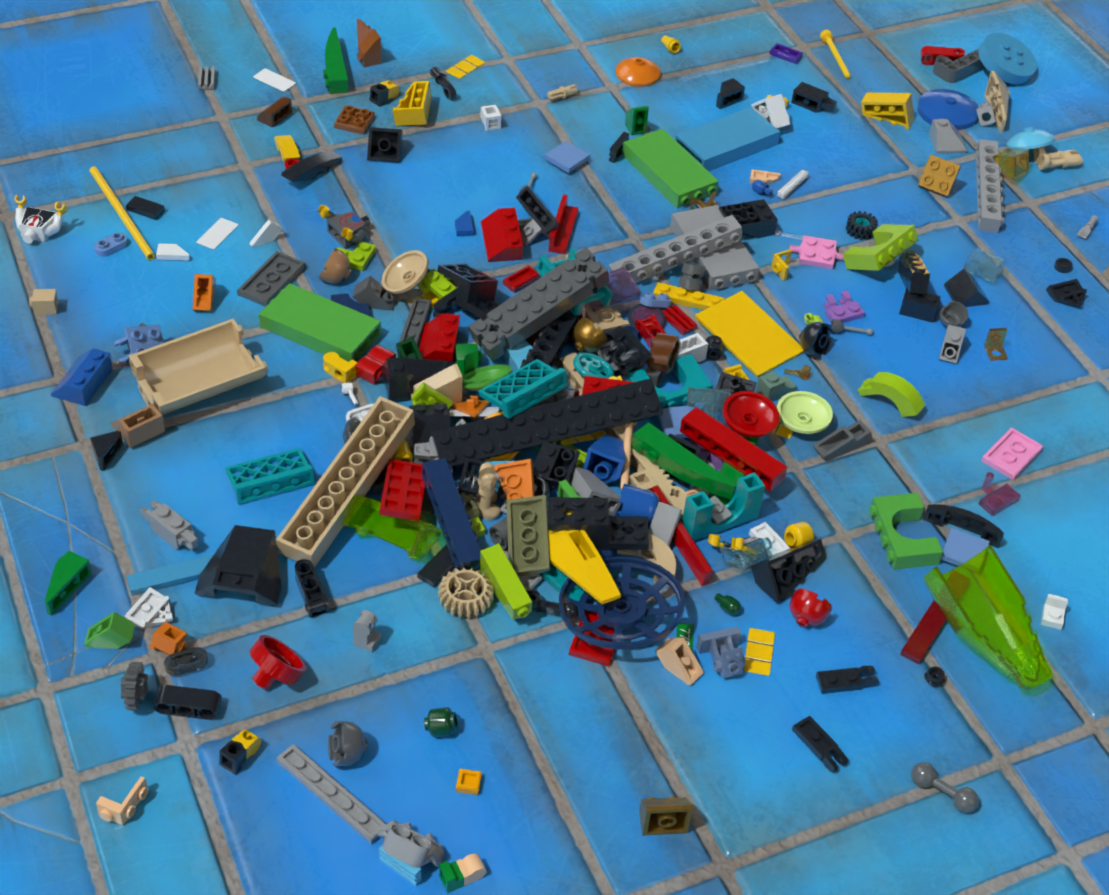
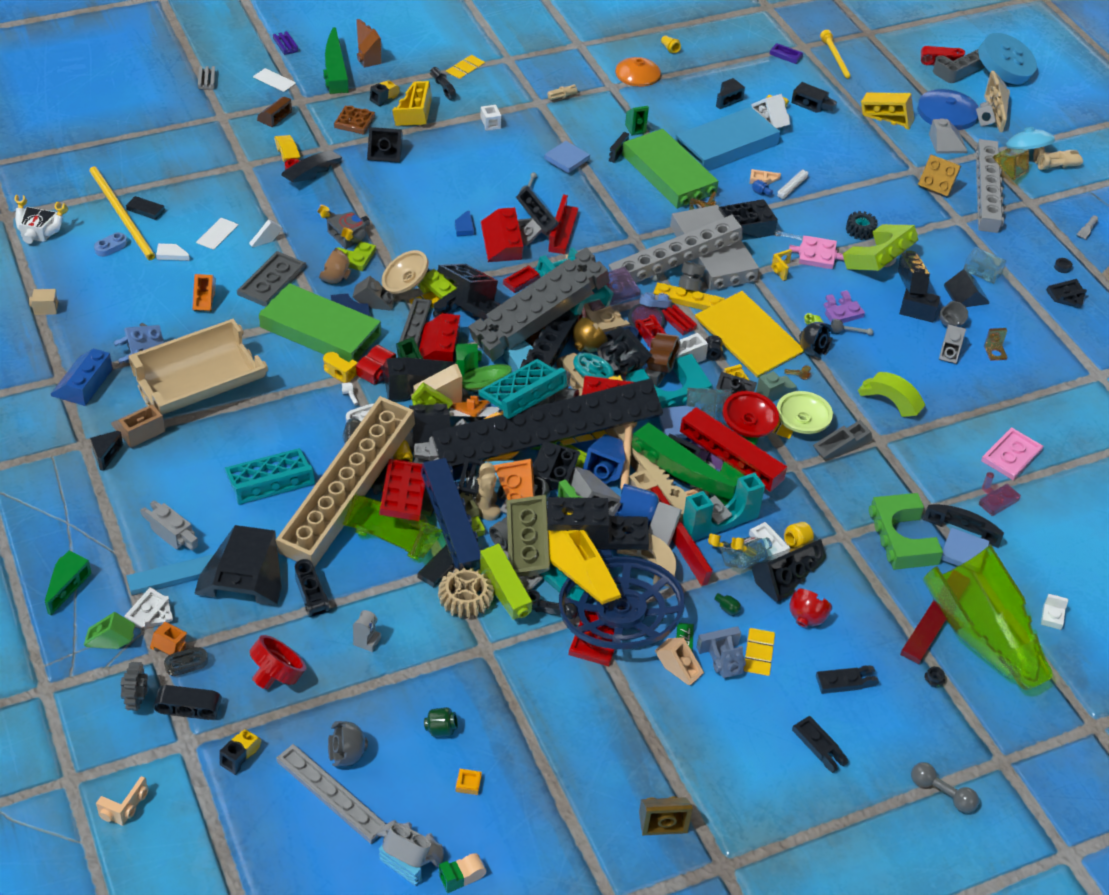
none -> dark purple tile [273,31,298,55]

